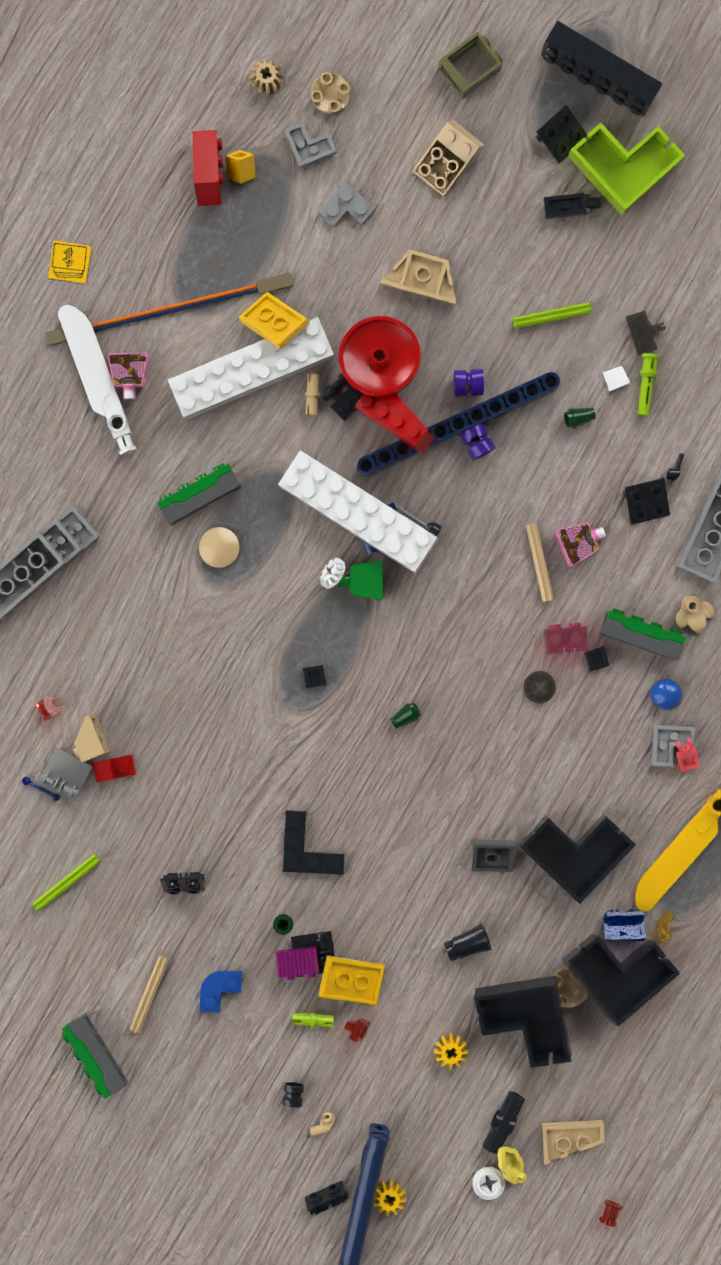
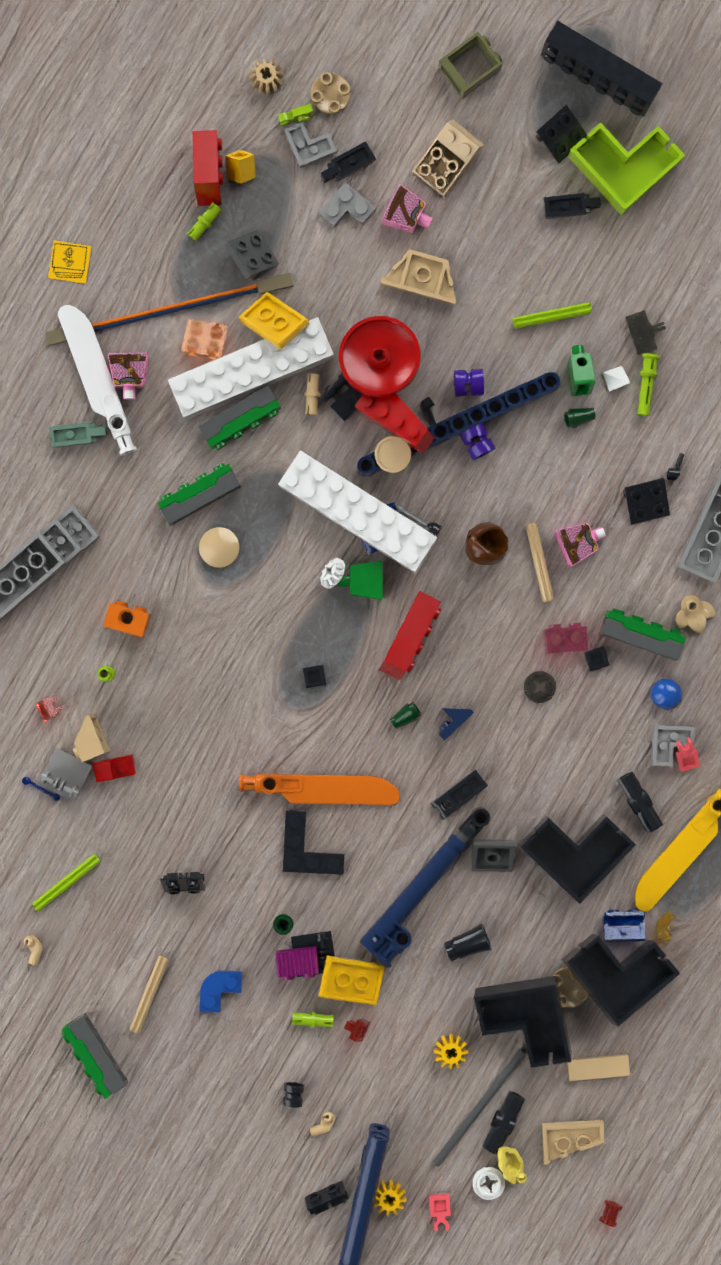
none -> tan arm [24,935,43,966]
none -> sand green hinge [49,422,108,448]
none -> lime pin [97,666,116,682]
none -> orange brick [103,600,151,638]
none -> clear orange hinge [181,318,228,359]
none -> lime pin [187,202,222,242]
none -> piece [198,385,281,450]
none -> dark grey plate [225,230,279,280]
none -> orange piece [239,773,400,805]
none -> lime plate [278,103,313,126]
none -> black hinge [320,141,376,183]
none -> dark blue piece [360,807,490,968]
none -> tan piece [375,436,411,473]
none -> red wedge [379,591,442,681]
none -> torso [382,184,433,233]
none -> black hand [421,397,436,425]
none -> coral plate [429,1193,451,1231]
none -> black plate [430,769,488,820]
none -> dark grey piece [433,1049,526,1167]
none -> dark blue slope [438,708,474,741]
none -> reddish brown piece [465,522,509,565]
none -> tan tile [567,1054,630,1081]
none -> green torso [568,345,595,397]
none -> black piece [617,771,663,833]

